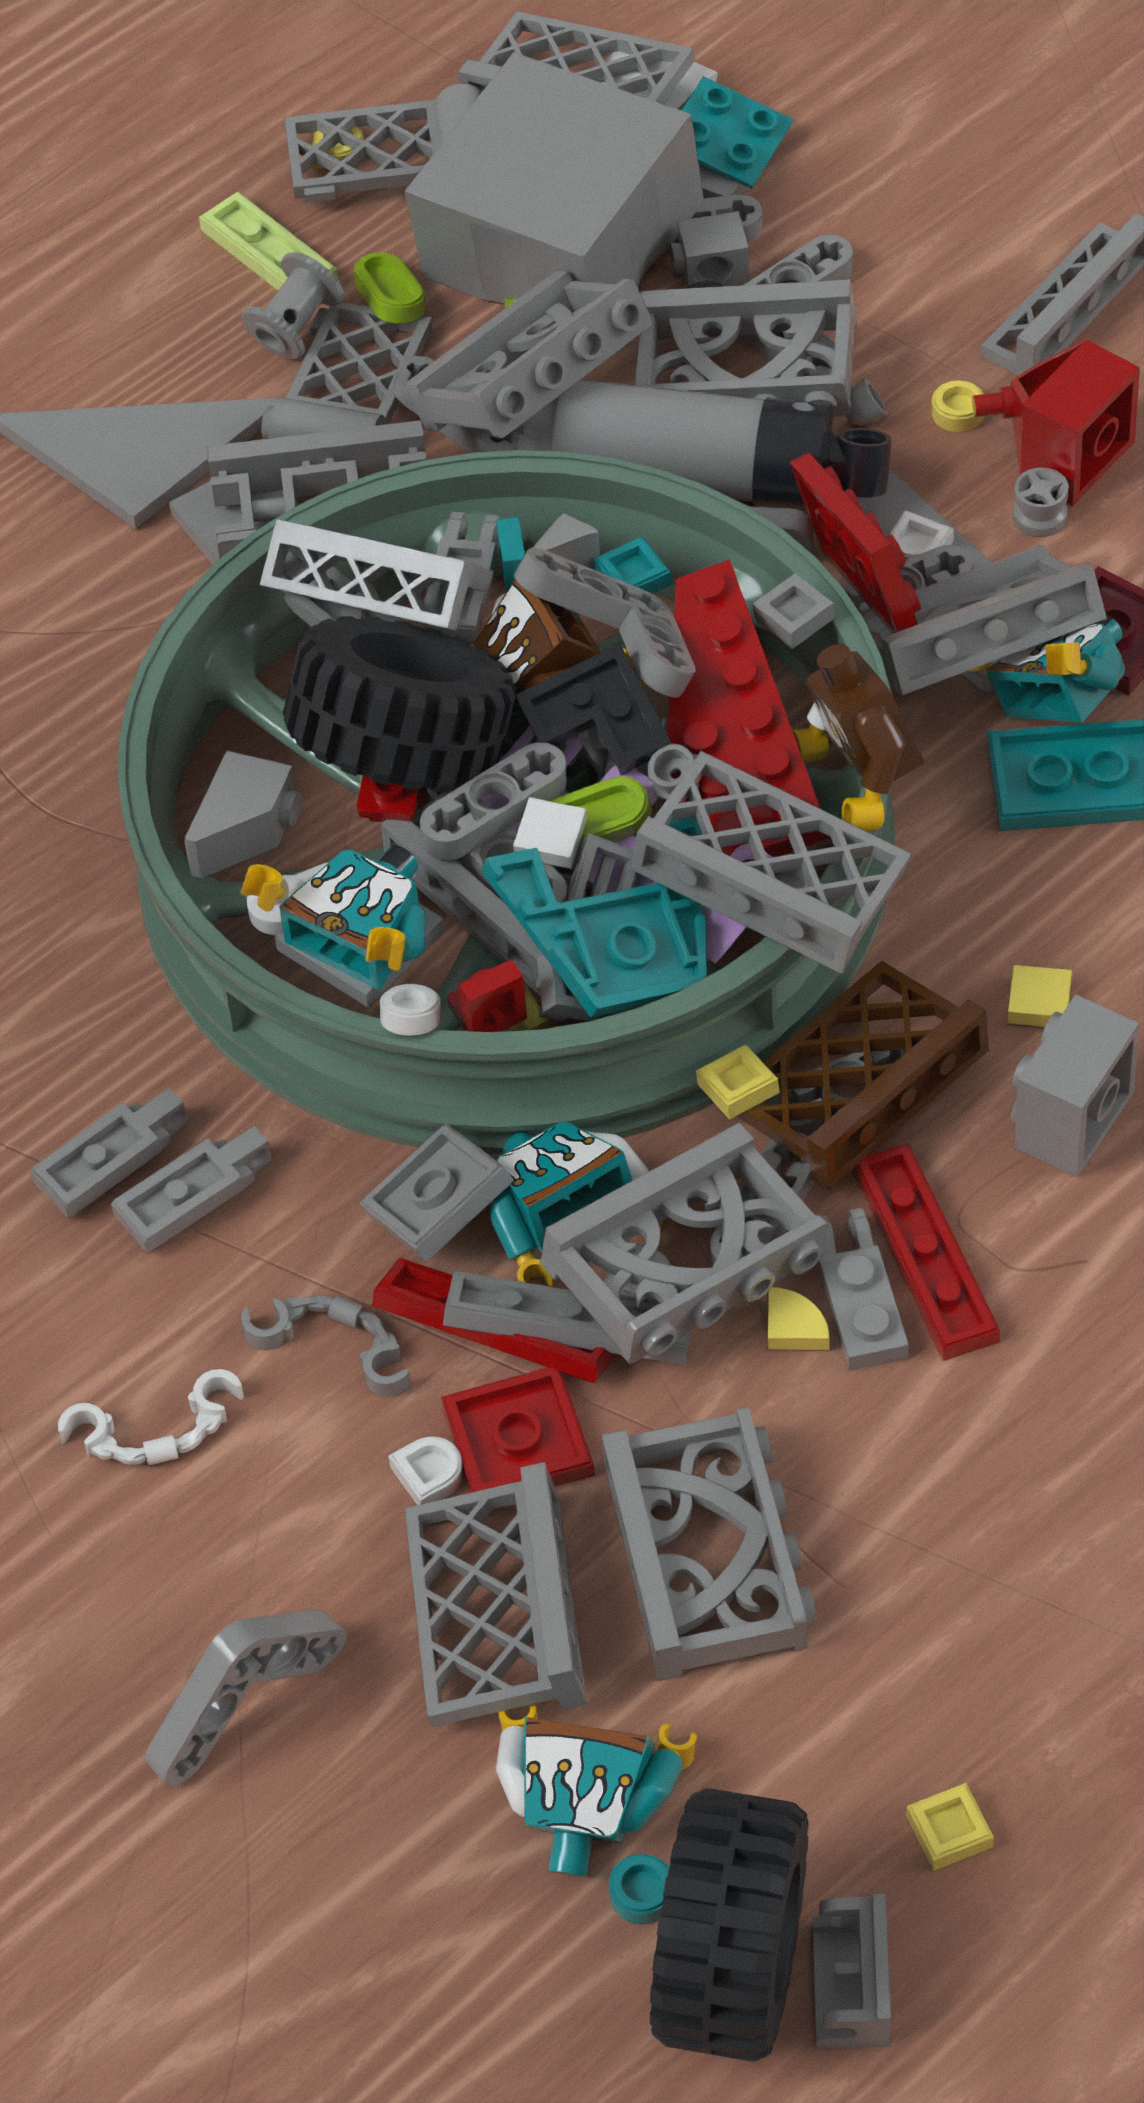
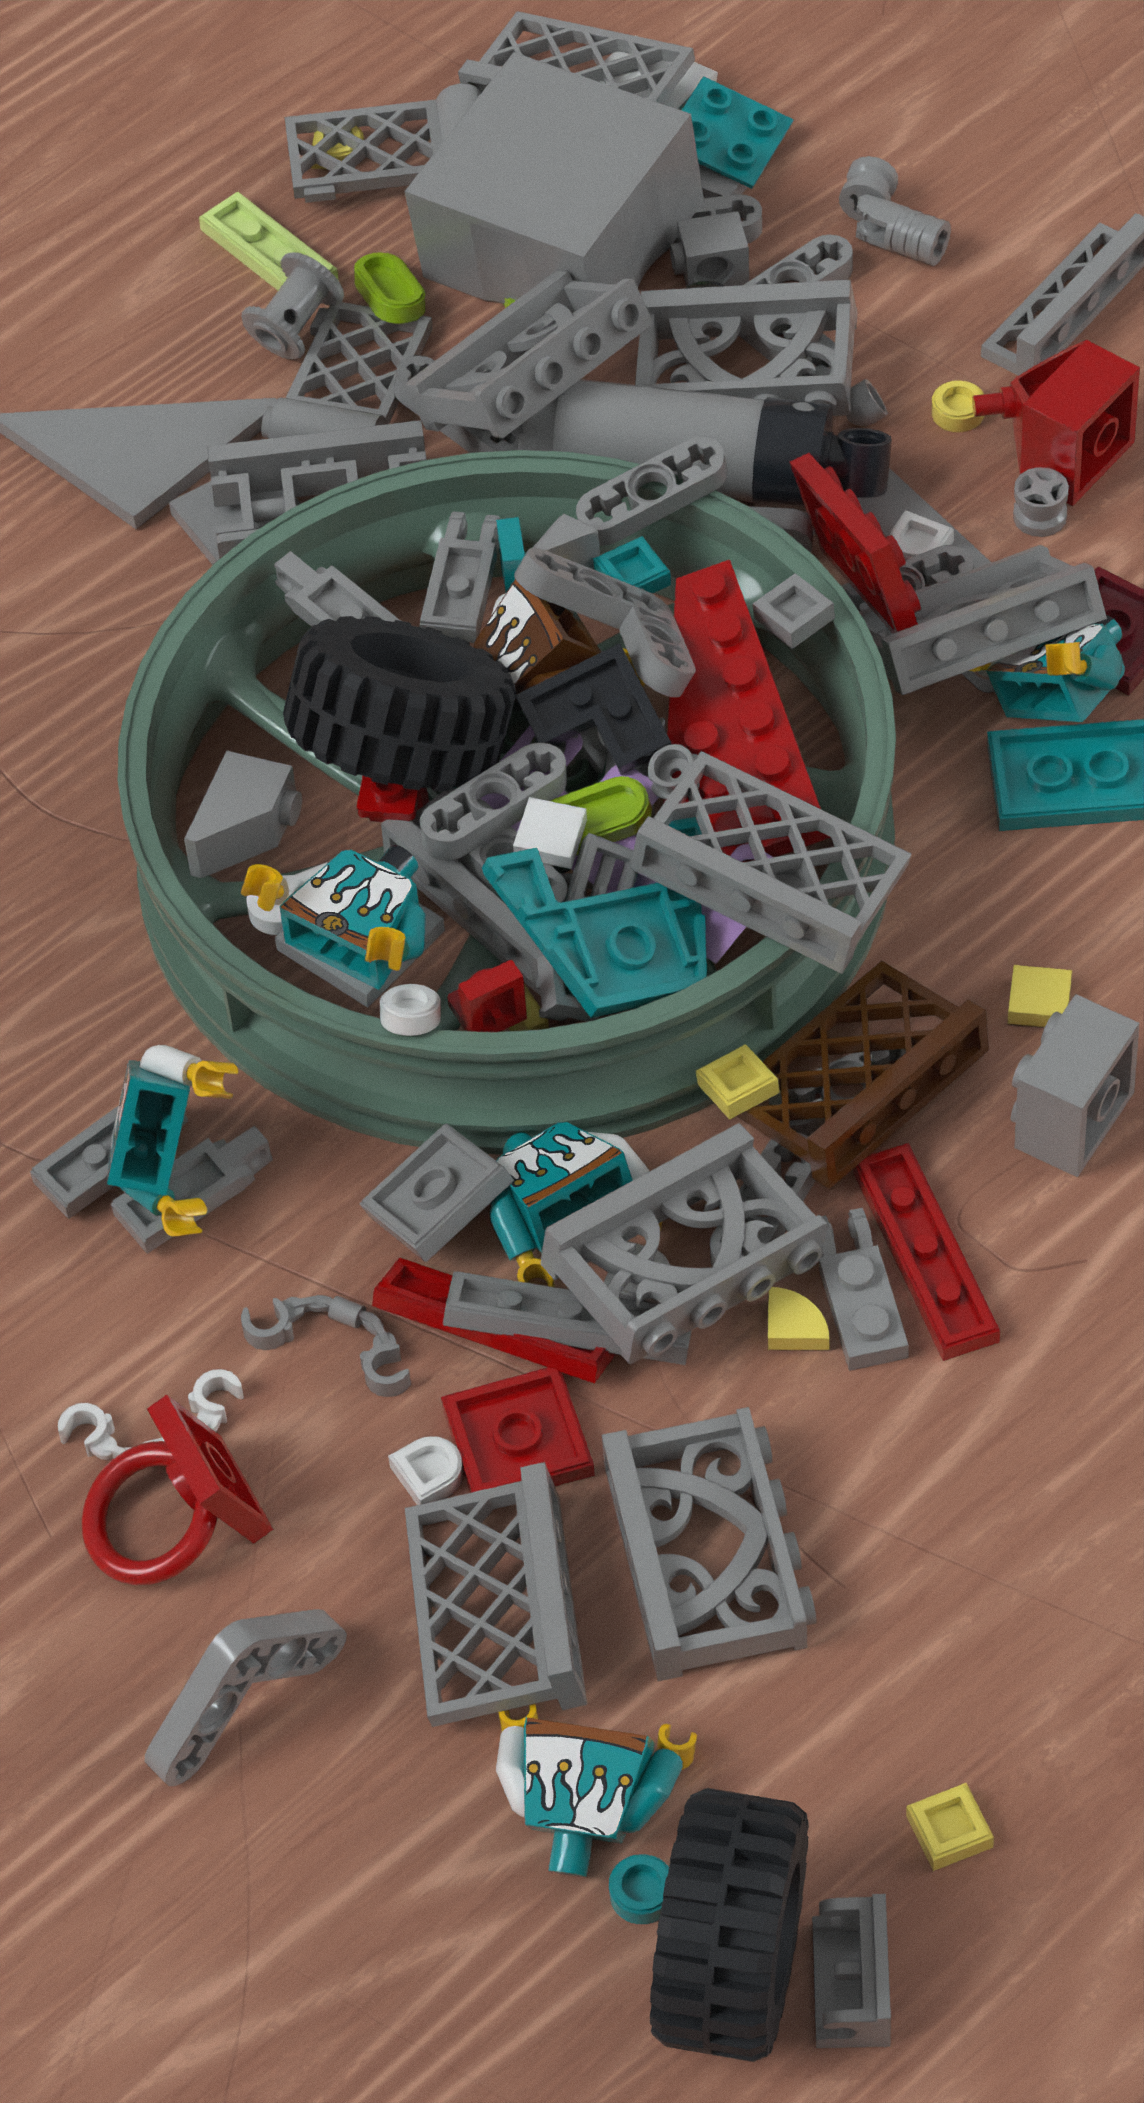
fence [260,519,493,631] -> none
reddish brown torso [792,644,925,832] -> none
none -> red tile [82,1394,274,1586]
none -> teal torso [107,1045,238,1236]
none -> light grey beam [576,436,728,546]
none -> light grey wheel [839,156,898,221]
none -> light grey hinge [856,194,951,266]

